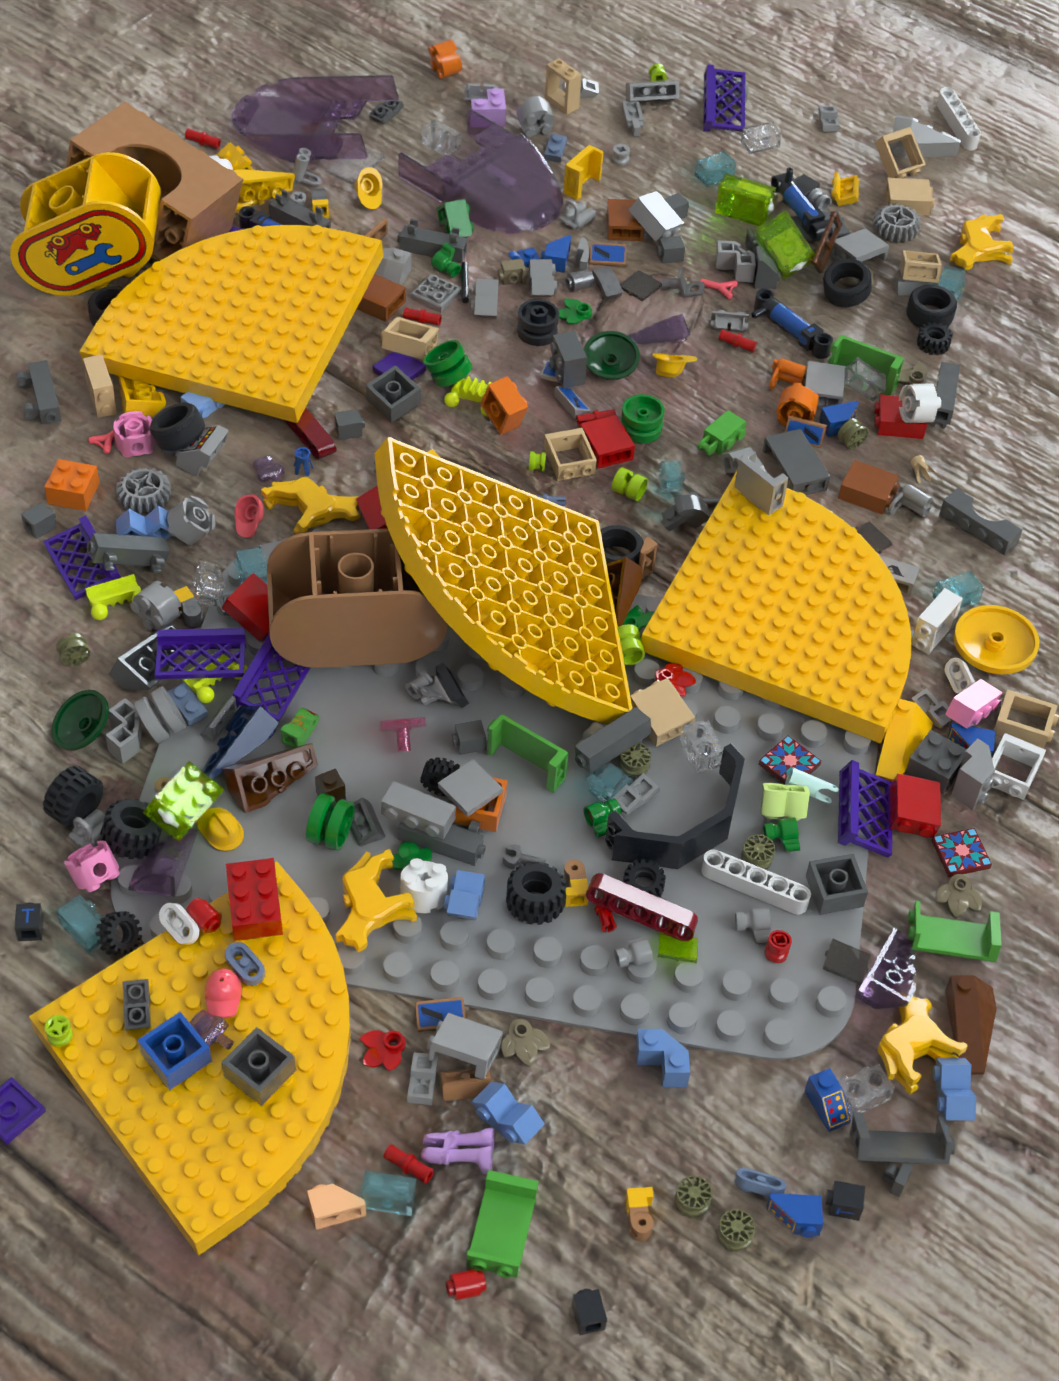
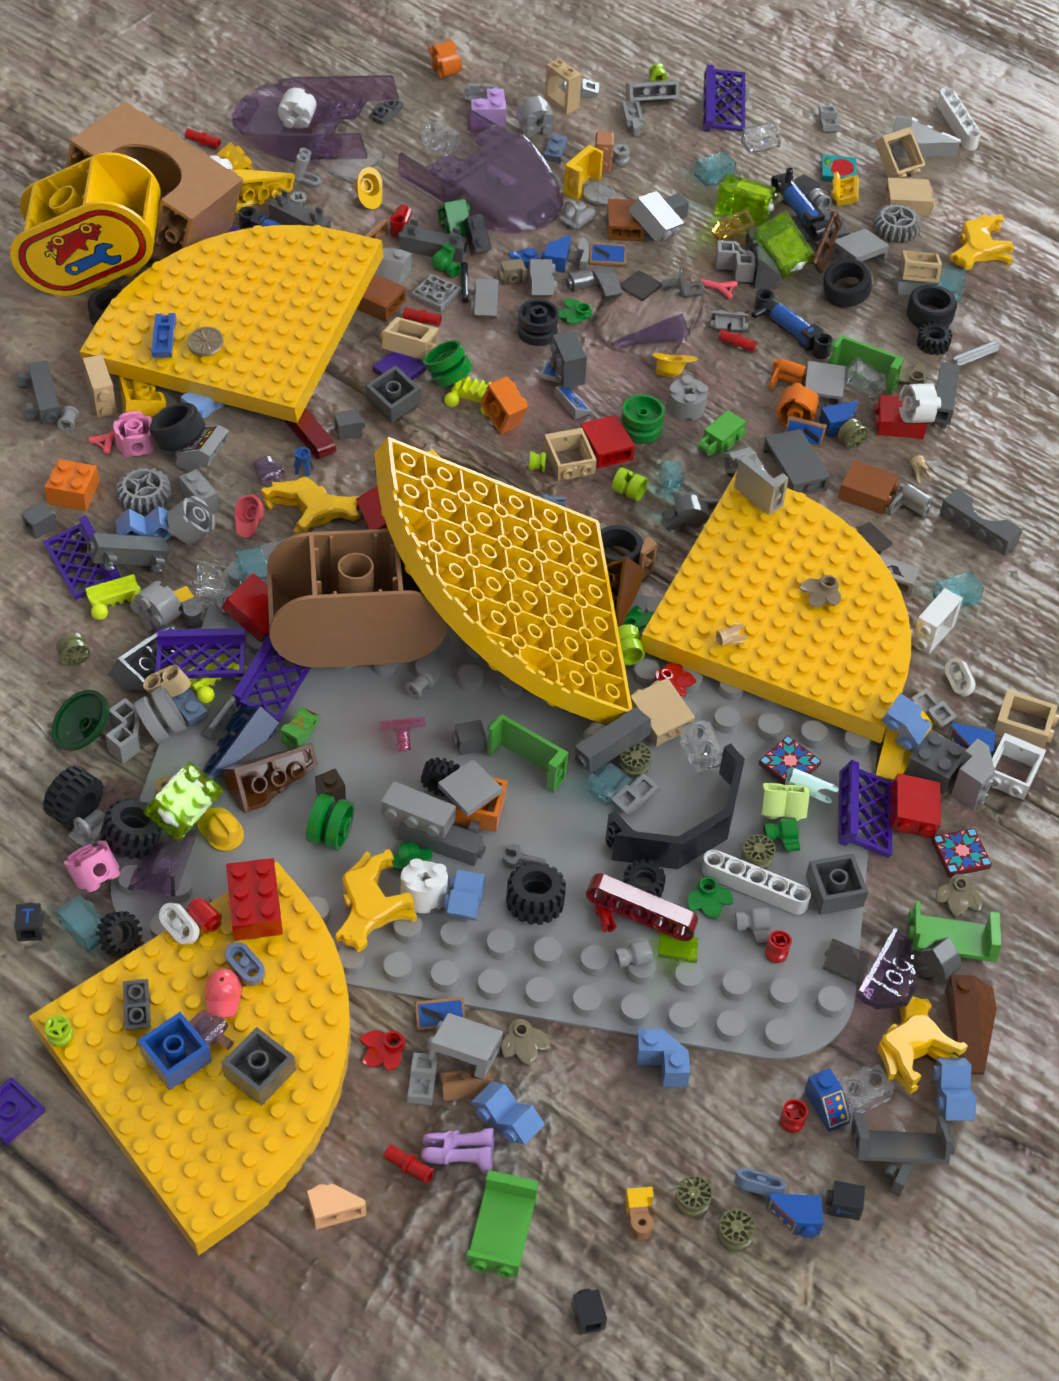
leg [311,189,329,218] -> none
flat silver slope [351,797,386,846] -> none
clear light blue brick [360,1170,416,1216] -> none
black piece [420,662,469,708] -> none
red brick [445,1269,486,1301] -> none
leg [563,859,589,907] -> none
red pin [576,409,616,427] -> none
green piece [583,798,621,838] -> none
dark green dish [584,331,640,380] -> none
dark grey brick [656,236,685,264] -> none
bright pink brick [945,679,1003,728] -> none
yellow dish [954,605,1040,675] -> none
none -> light grey bush [57,406,79,432]
none -> tan beam [143,665,191,698]
none -> blue plate [151,313,177,358]
none -> light grey brick [179,469,219,514]
none -> dark tan wheel [188,327,223,356]
none -> white brick [278,88,317,129]
none -> red piece [390,204,412,238]
none -> black brick [462,214,492,256]
none -> light grey wheel [583,182,615,205]
none -> nougat brick [595,131,614,173]
none -> light grey brick [668,375,708,421]
none -> green plate [687,877,734,920]
none -> clear yellow brick [711,208,755,241]
none -> tan piece [713,621,747,647]
none -> red wheel [780,1099,808,1133]
none -> dark tan plate [799,575,841,608]
none -> tile [821,154,857,182]
none -> medium blue brick [882,693,932,753]
none -> dark grey brick [917,937,961,985]
none -> light grey axle [951,341,1000,366]

